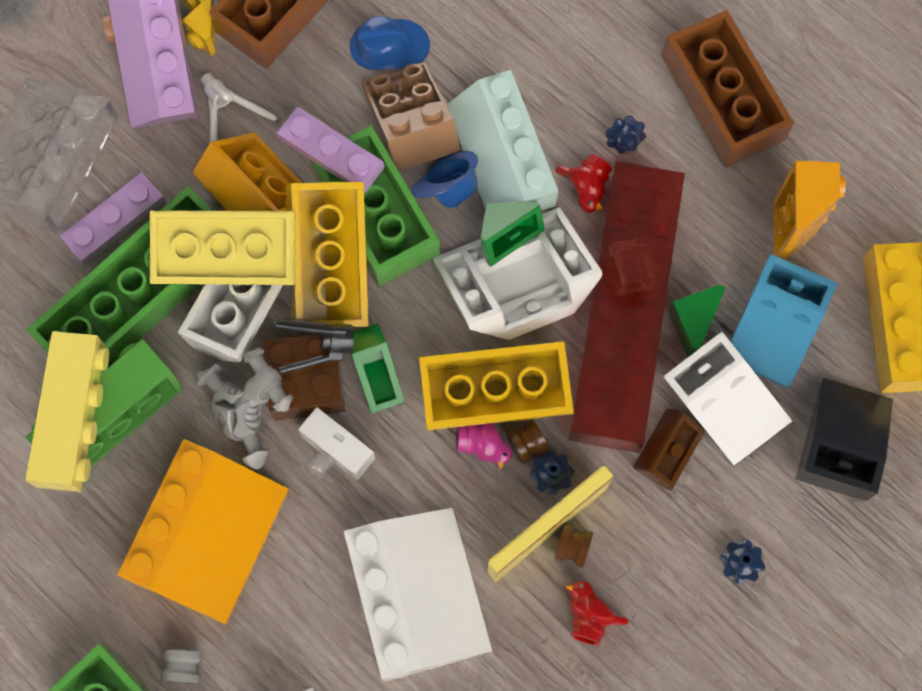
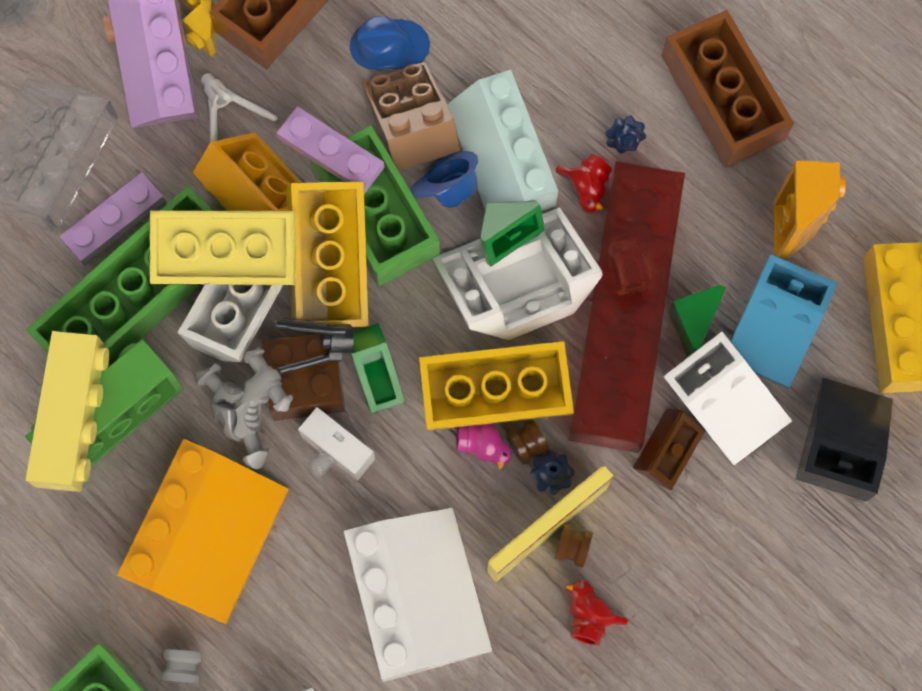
dark blue plant [720,539,765,584] -> none

